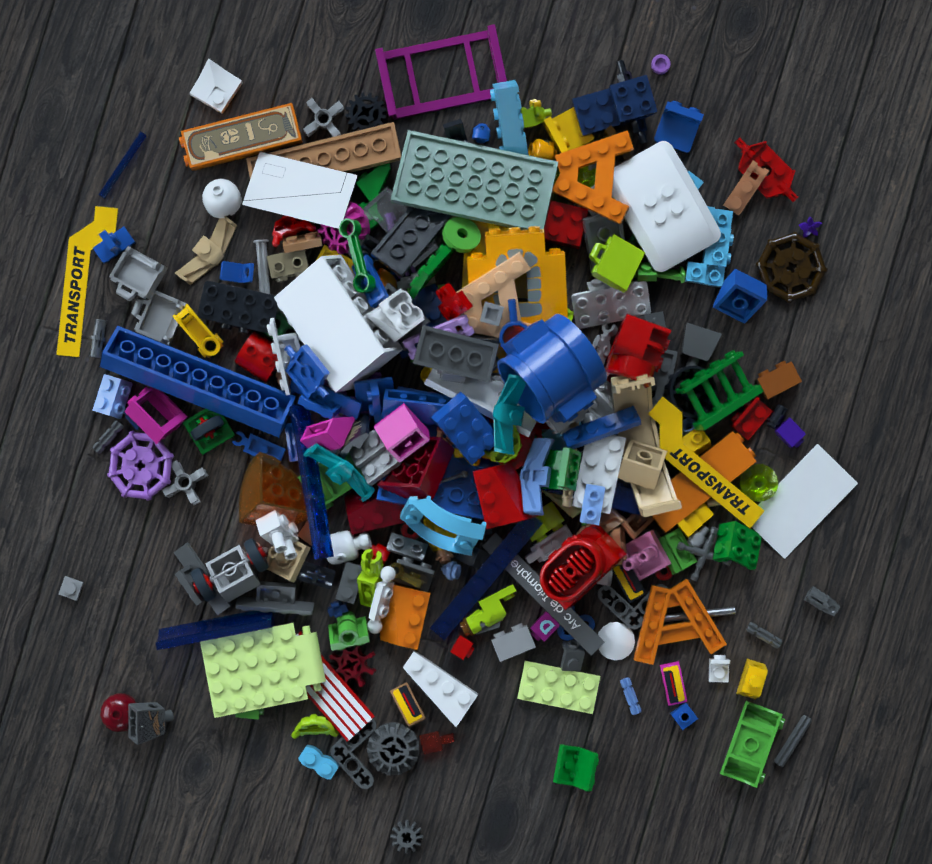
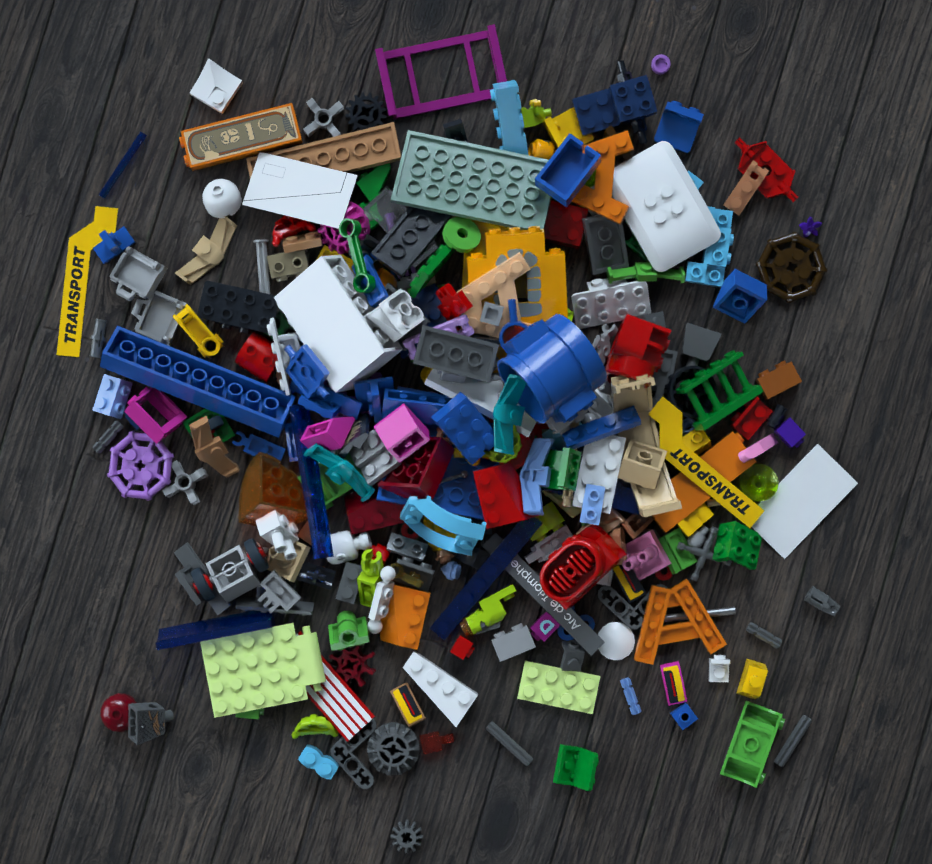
light grey plate [59,576,84,601] -> none
blue bracket [220,261,254,283] -> none
dark blue plate [328,600,349,618] -> none
blue connector [472,123,490,144] -> none
lime piece [589,234,645,293] -> none
none -> medium nougat plate [189,416,240,477]
none -> light grey hinge [257,570,301,613]
none -> dark grey axle [486,721,533,766]
none -> blue piece [535,133,601,207]
none -> bright pink piece [738,433,778,463]

